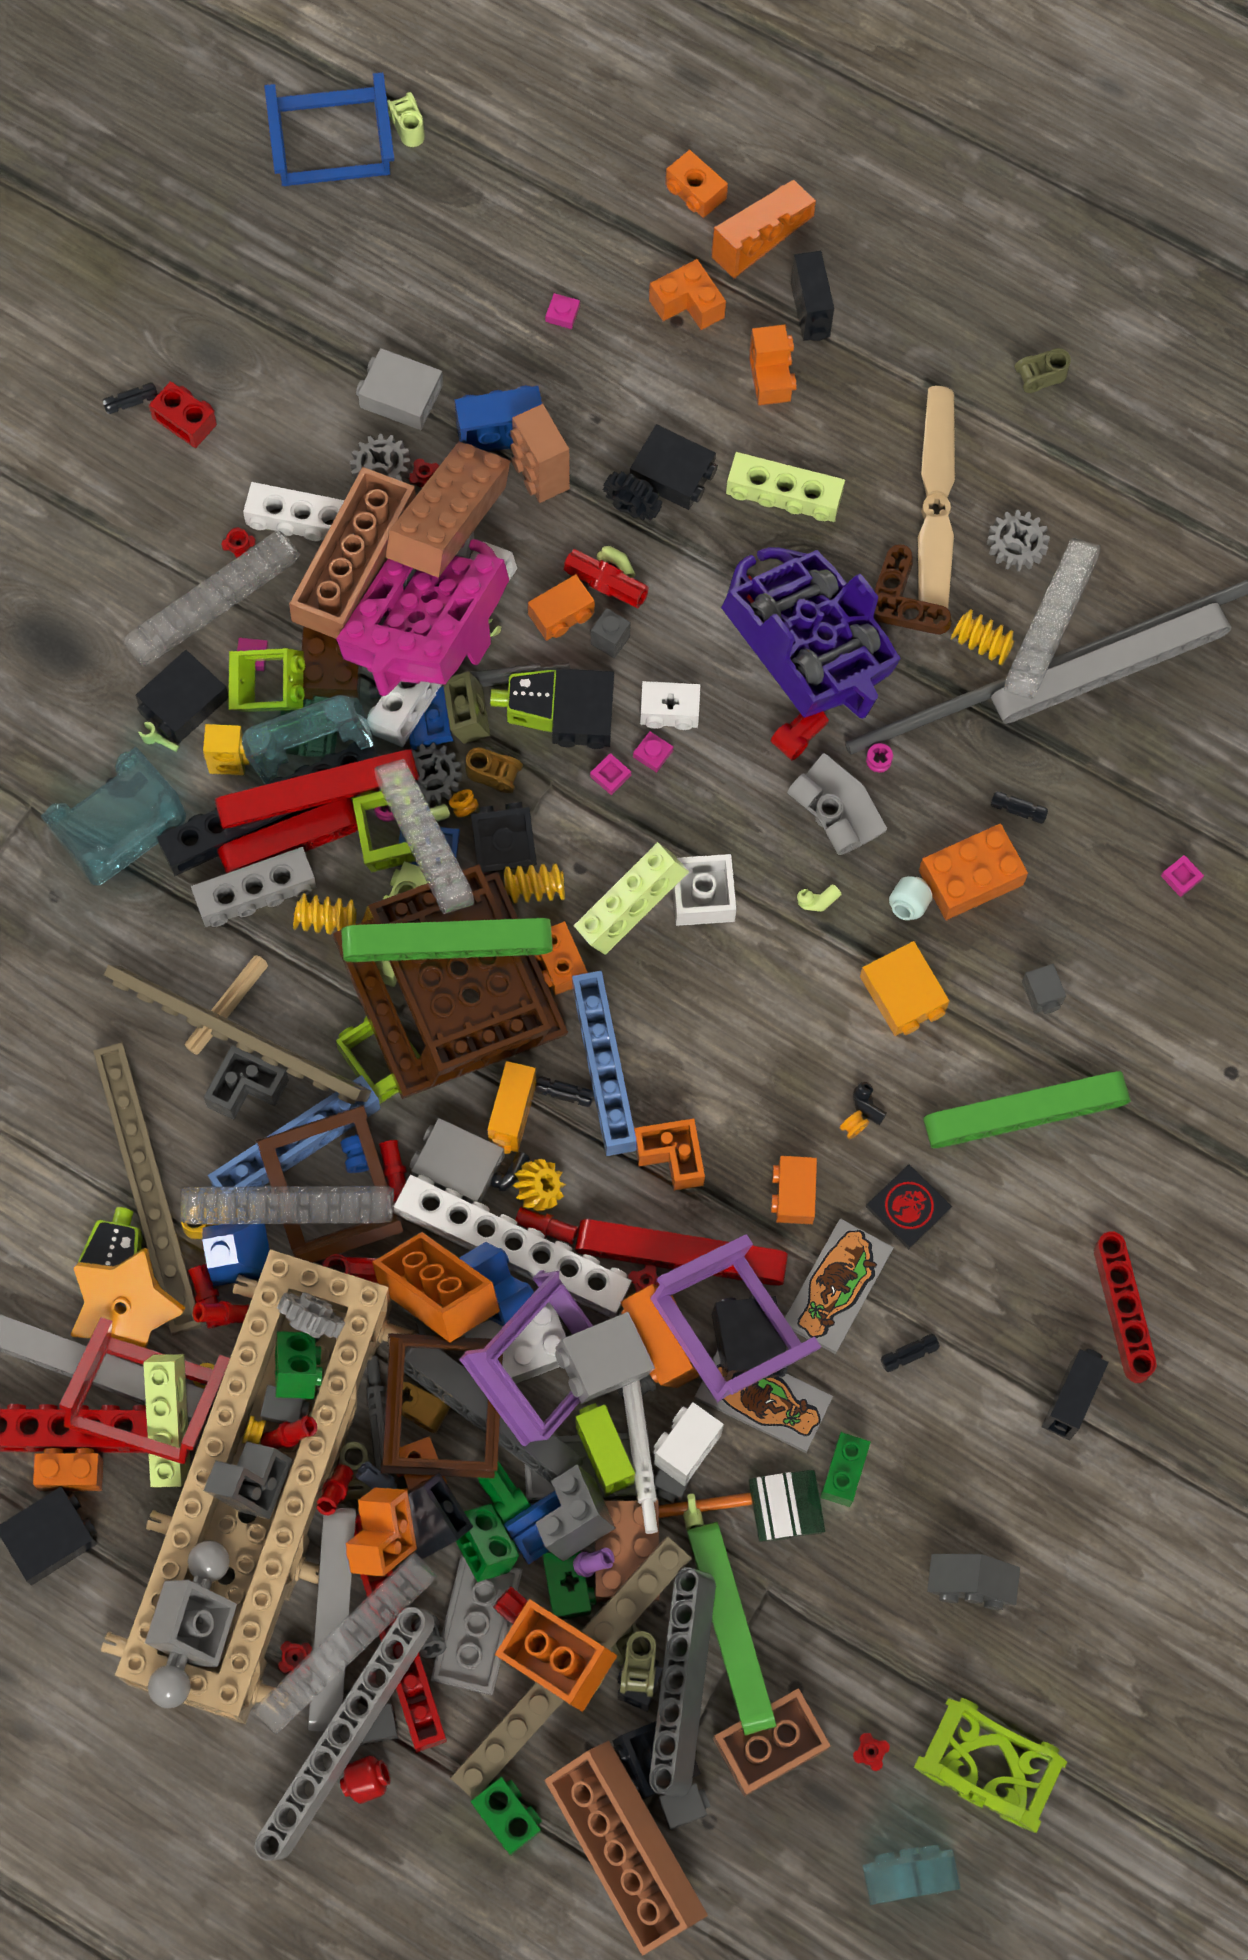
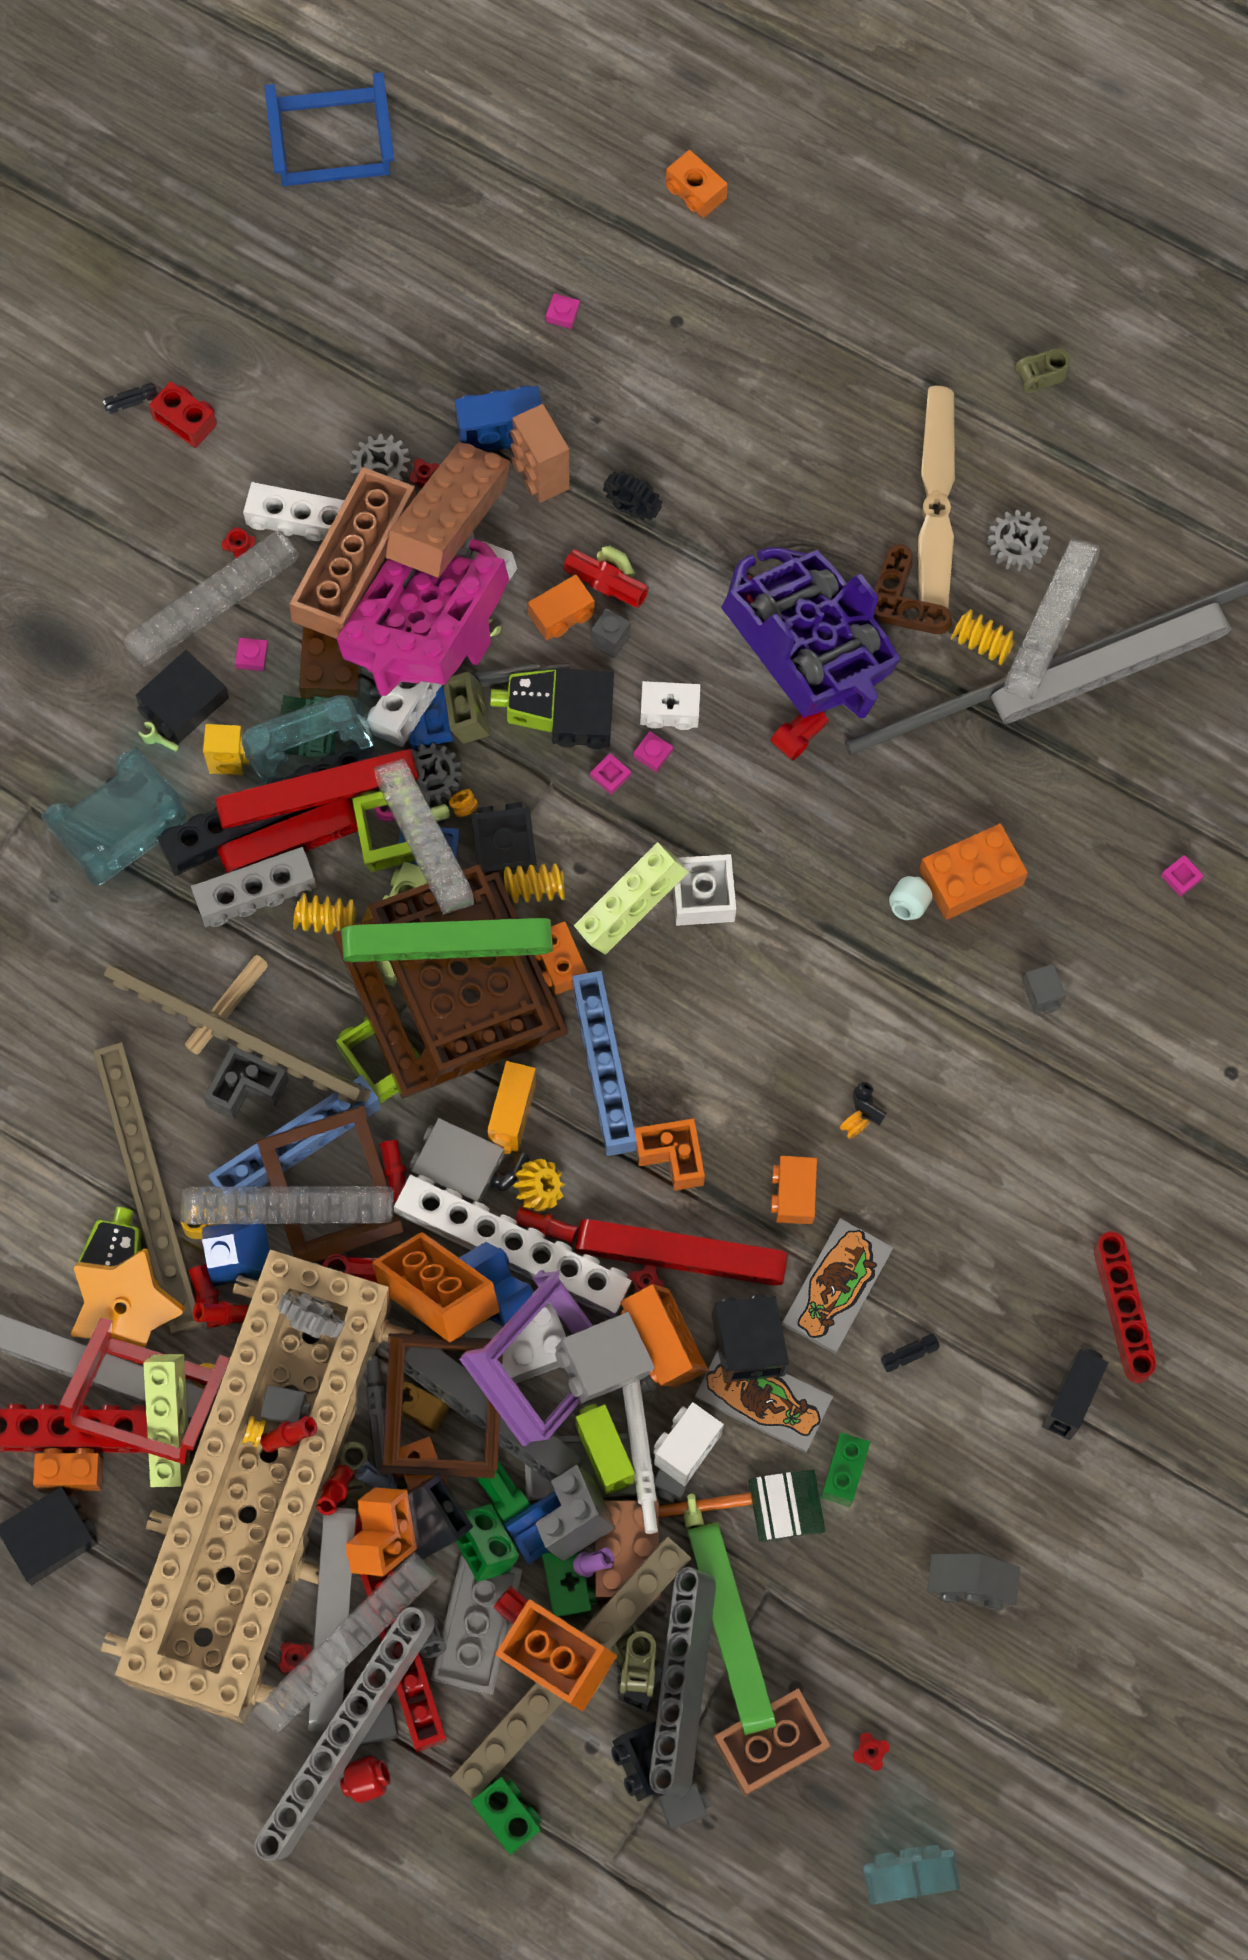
light grey brick [145,1541,237,1708] -> none
dark grey brick [204,1442,293,1519] -> none
lime window [229,648,305,712] -> none
green brick [275,1331,322,1399] -> none
blue wheel [341,1135,369,1173] -> none
light grey brick [356,348,443,430] -> none
yellowish green piece [387,92,425,147] -> none
pearl gold piece [465,747,523,793] -> none
black axle [535,1076,594,1107] -> none
nougat brick [544,1741,708,1956] -> none
black brick [630,424,718,510] -> none
orange brick [649,259,726,330] -> none
medium lavender piece [650,1234,821,1403] -> none
orange wedge [712,180,816,279] -> none
yellowish green brick [726,452,845,522] -> none
orange brick [749,324,796,406] -> none
light grey panel [787,753,887,855] -> none
black brick [790,250,835,341] -> none
yellowish green arm [797,884,842,911] -> none
light orange brick [860,941,949,1036] -> none
dark pink bush [866,743,893,773] -> none
tile [866,1164,952,1250] -> none
lime fence [914,1698,1067,1833] -> none
bright green beam [923,1071,1131,1148] -> none
black axle [991,791,1048,824] -> none

